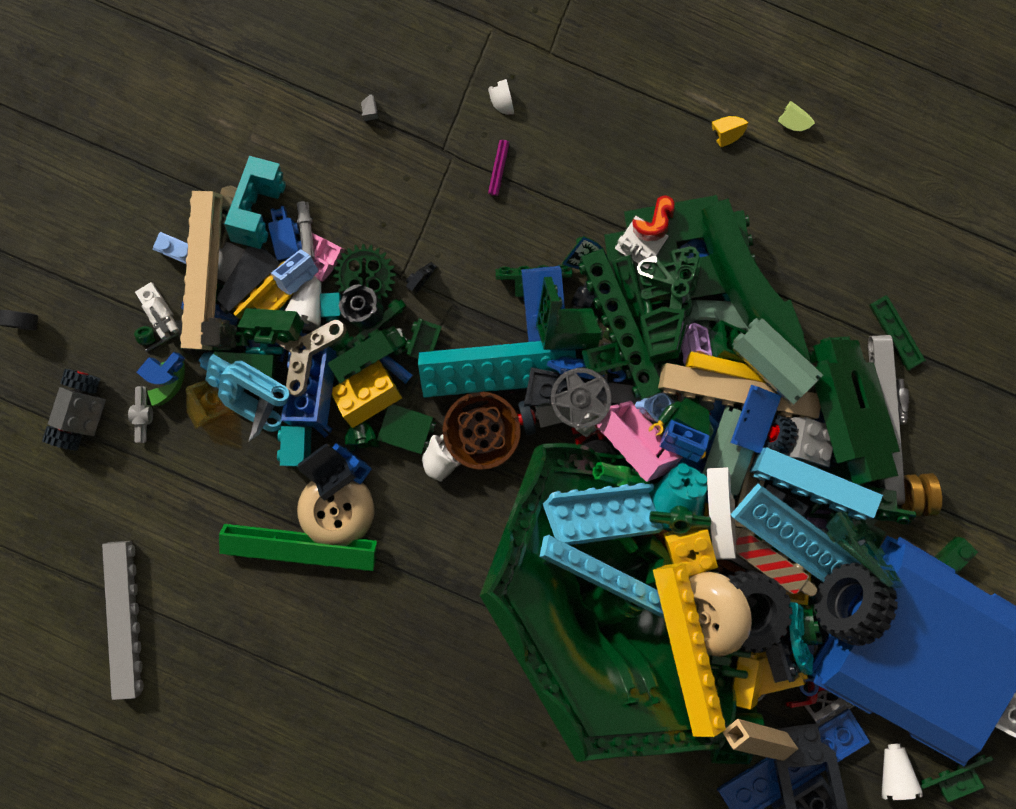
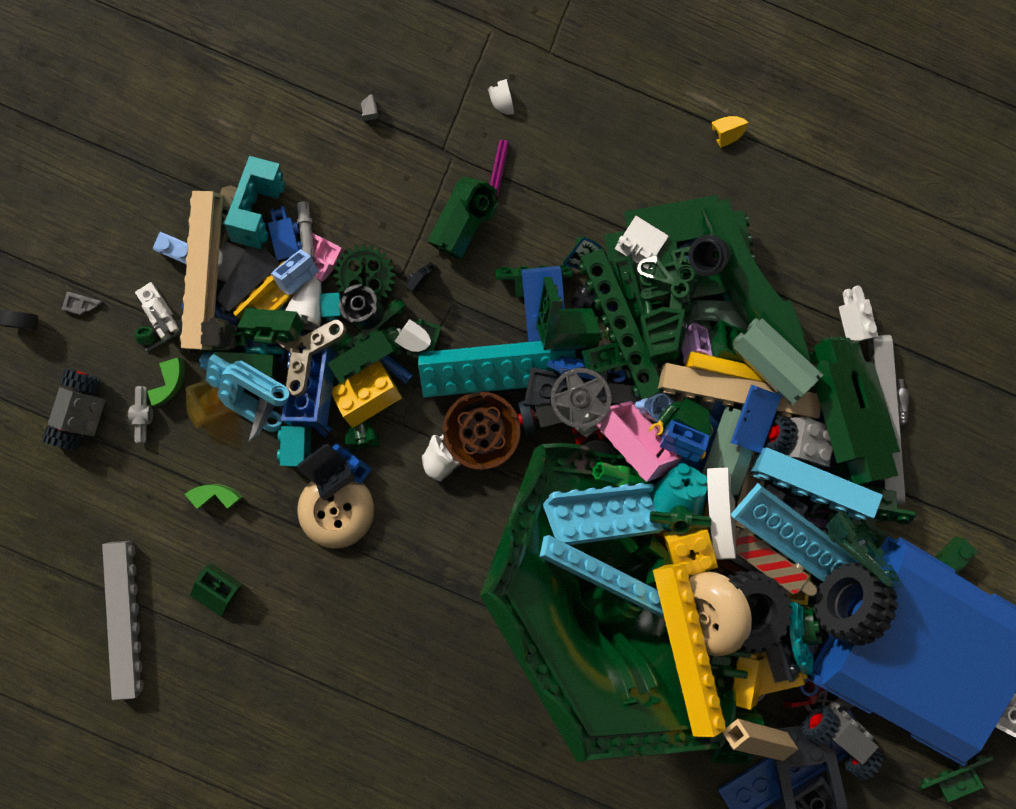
blue brick [137,352,185,385] -> none
green brick [219,524,377,571] -> none
dark green brick [377,404,436,454] -> none
red animal [632,196,675,241] -> none
yellowish green brick [778,101,815,131] -> none
dark green tile [869,295,926,371] -> none
white cone [882,744,923,800] -> none
pearl gold wheel [901,473,942,517] -> none
none -> flat silver tile [62,292,103,315]
none -> bright green brick [185,484,244,509]
none -> dark green slope [190,563,243,617]
none -> white brick [395,319,431,352]
none -> dark green brick [427,176,499,261]
none -> black piece [689,235,733,277]
none -> brick [802,705,883,781]
none -> white hinge [839,286,878,342]

